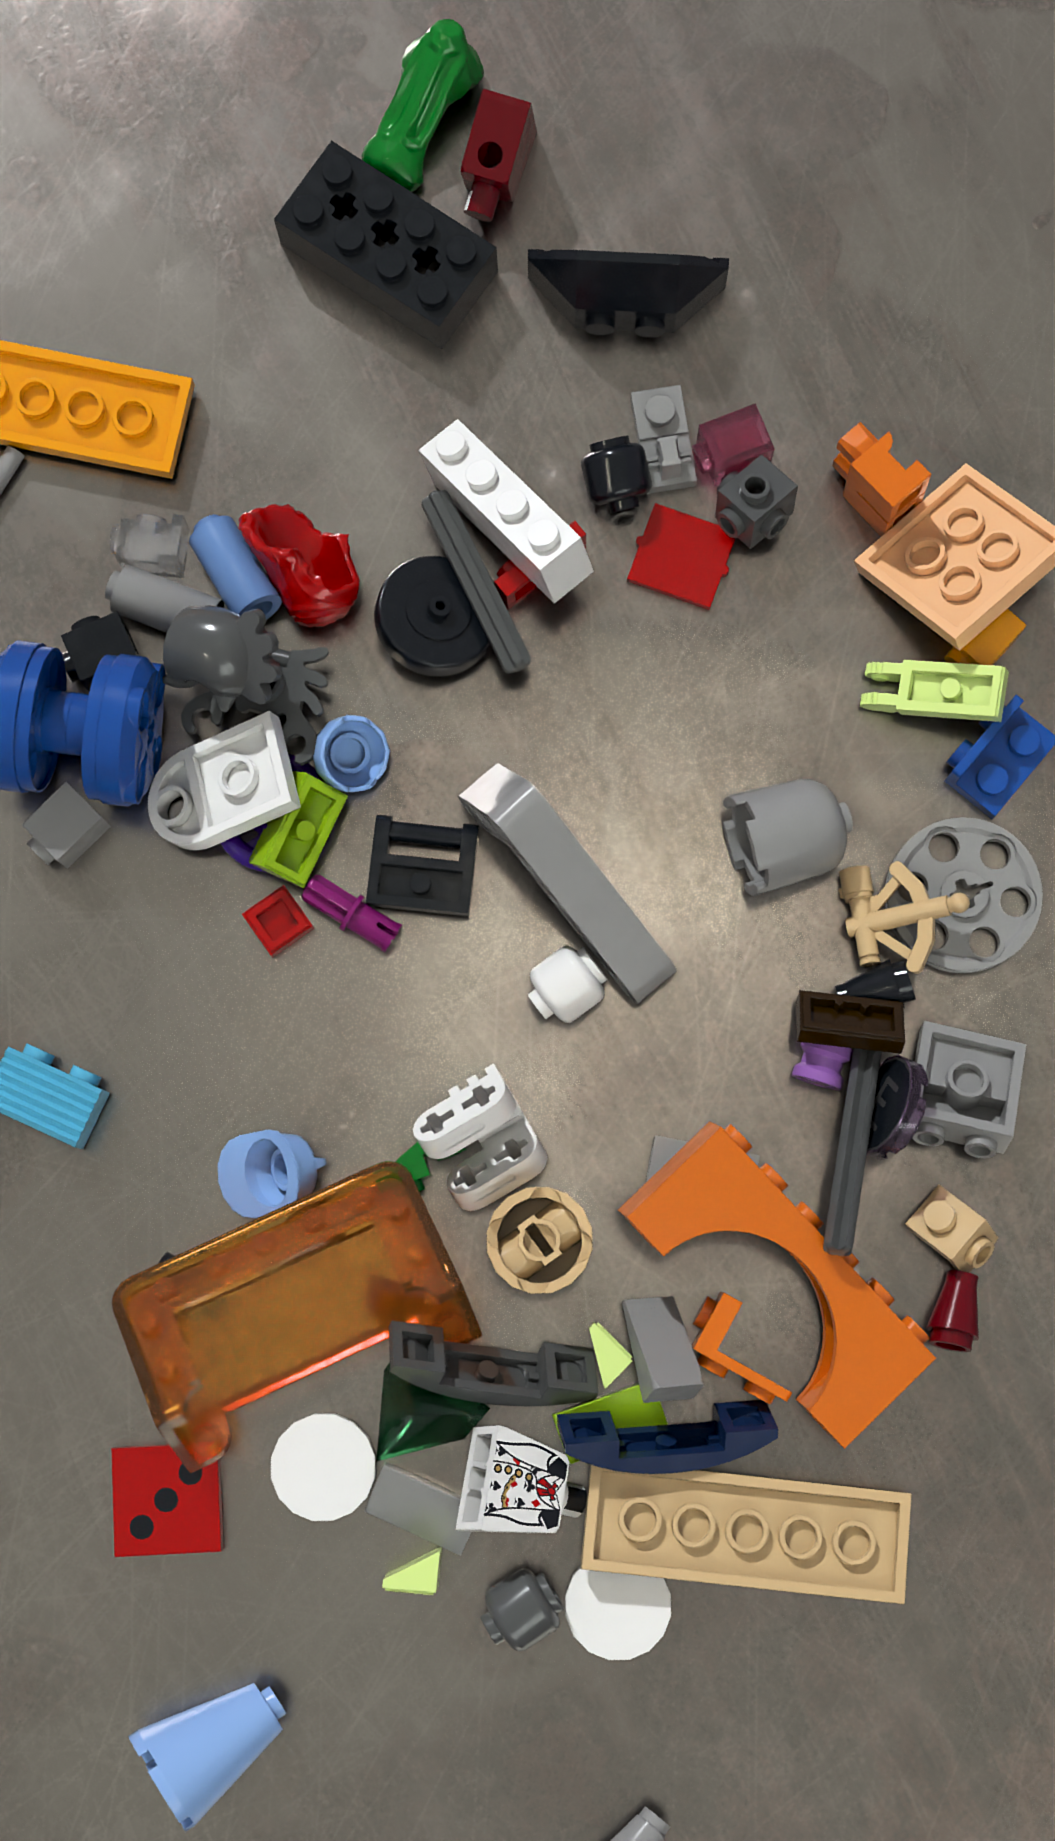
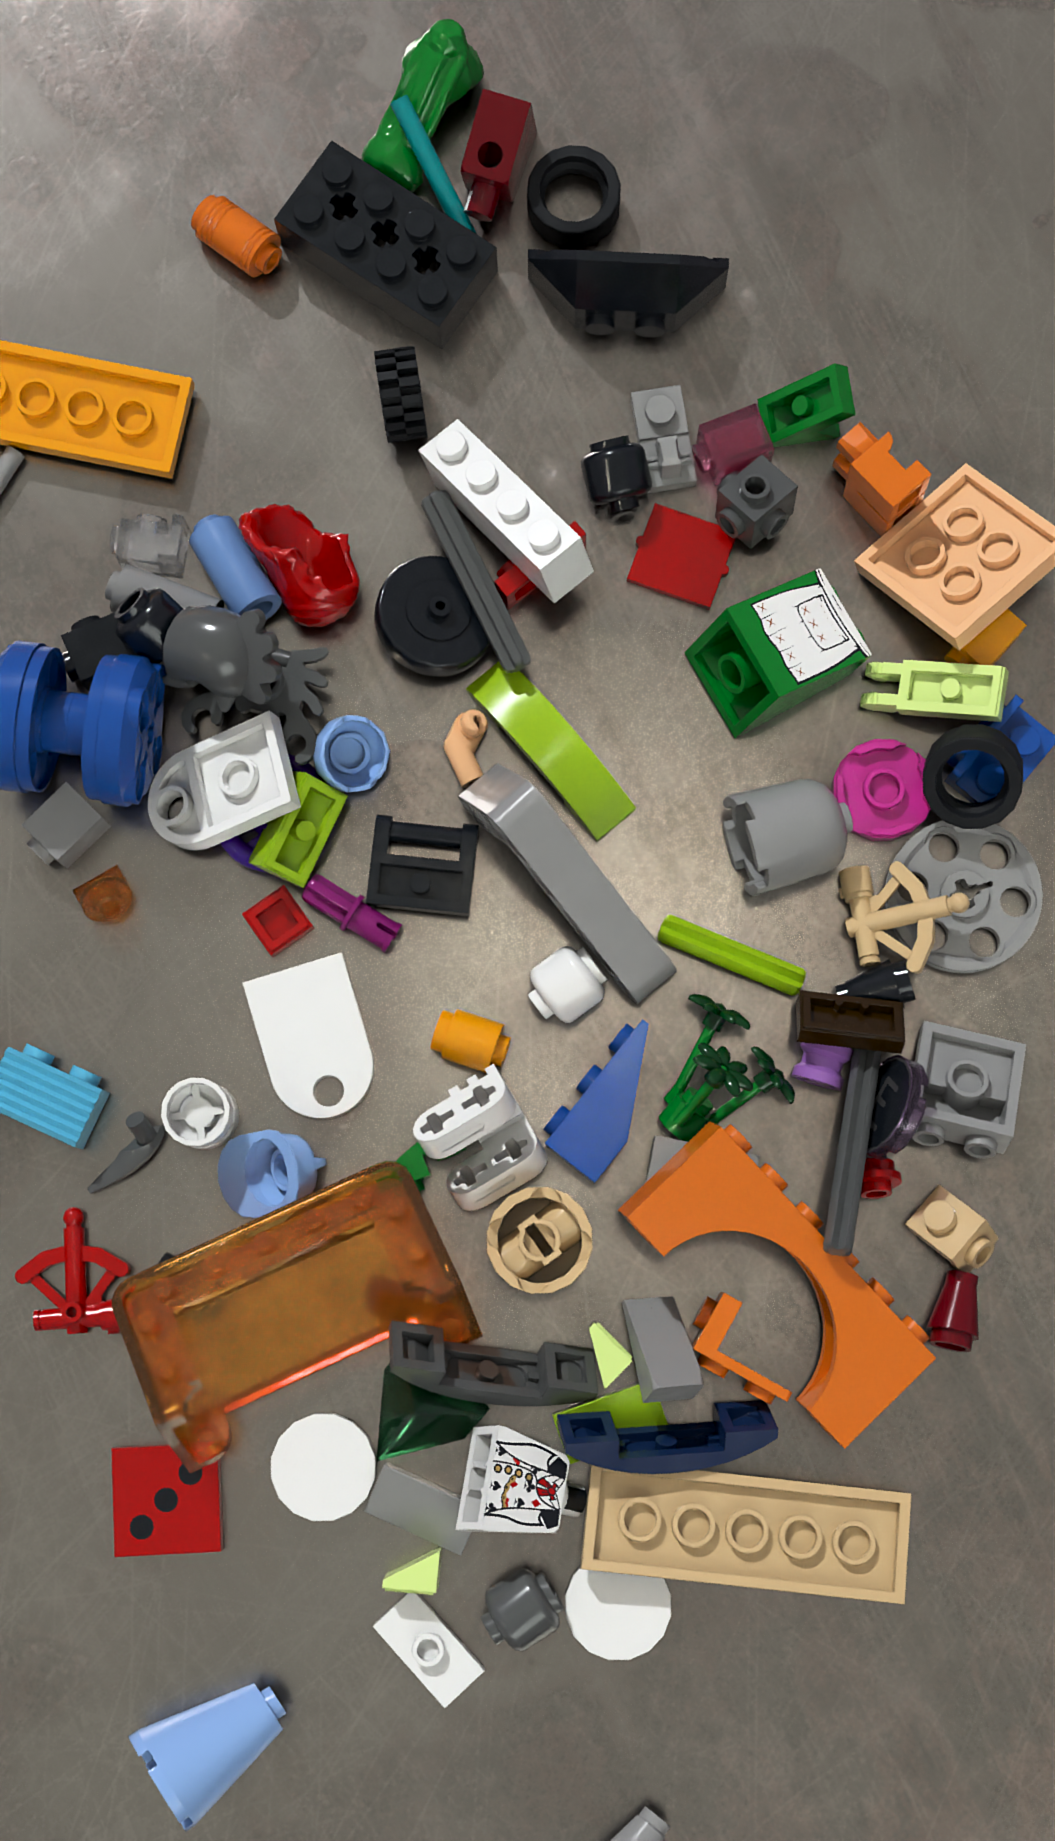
none -> red piece [15,1207,138,1334]
none -> clear orange plate [73,864,132,922]
none -> dark grey bar [87,1111,165,1194]
none -> black head [114,587,183,663]
none -> white wheel [161,1078,239,1150]
none -> orange head [191,195,282,278]
none -> white tile [243,952,375,1119]
none -> white plate [373,1593,485,1708]
none -> black tyre [374,346,428,443]
none -> teal bar [390,95,476,234]
none -> light orange brick [430,1009,511,1073]
none -> light nougat arm [444,709,488,788]
none -> lime slope [466,661,636,842]
none -> black tyre [527,145,621,249]
none -> blue slope [543,1019,649,1184]
none -> lime axle [658,915,806,996]
none -> plant [659,994,795,1142]
none -> slope [684,568,872,738]
none -> green slope [757,363,856,448]
none -> dark pink tile [832,739,931,841]
none -> red plate [861,1158,902,1199]
none -> black tyre [923,724,1023,829]

